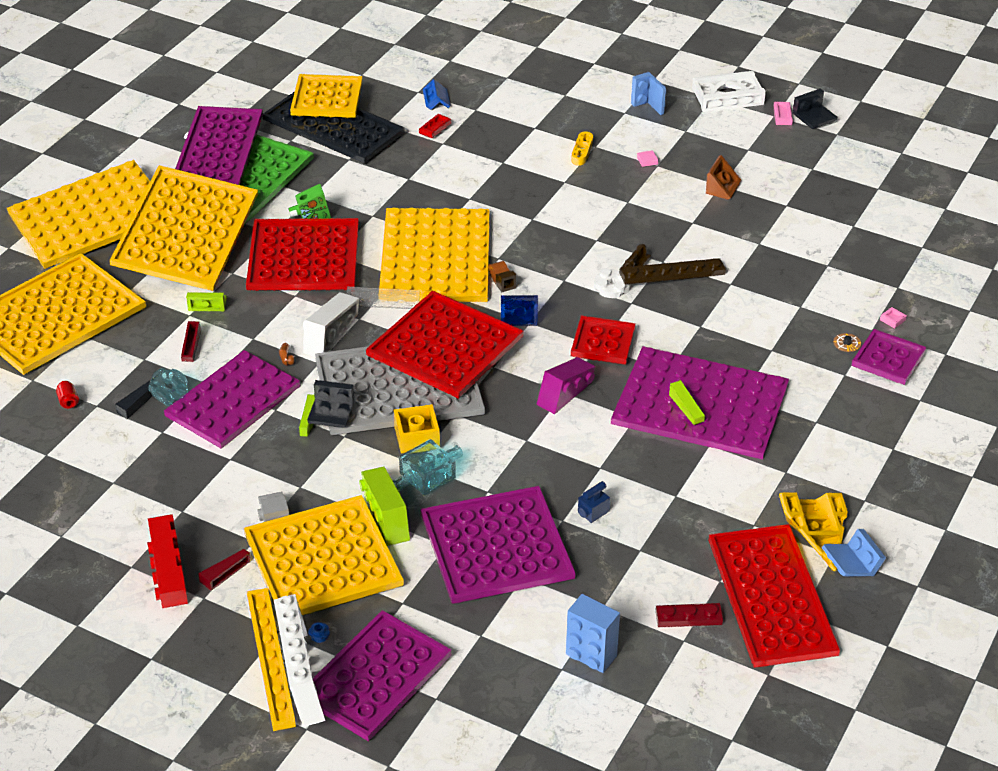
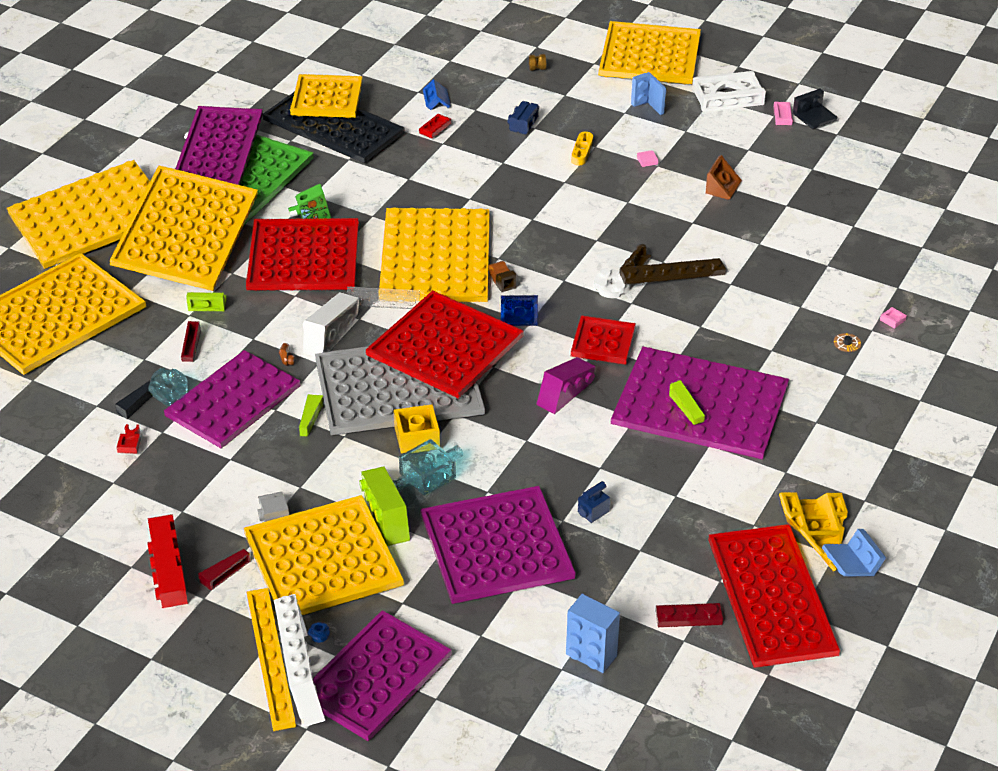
red brick [56,381,79,409] -> none
black bracket [307,380,355,428] -> none
magenta plate [852,329,926,385] -> none
none -> red plate [116,424,141,454]
none -> dark blue brick [507,101,539,135]
none -> pearl gold wheel [529,54,546,71]
none -> yellow plate [598,21,701,84]

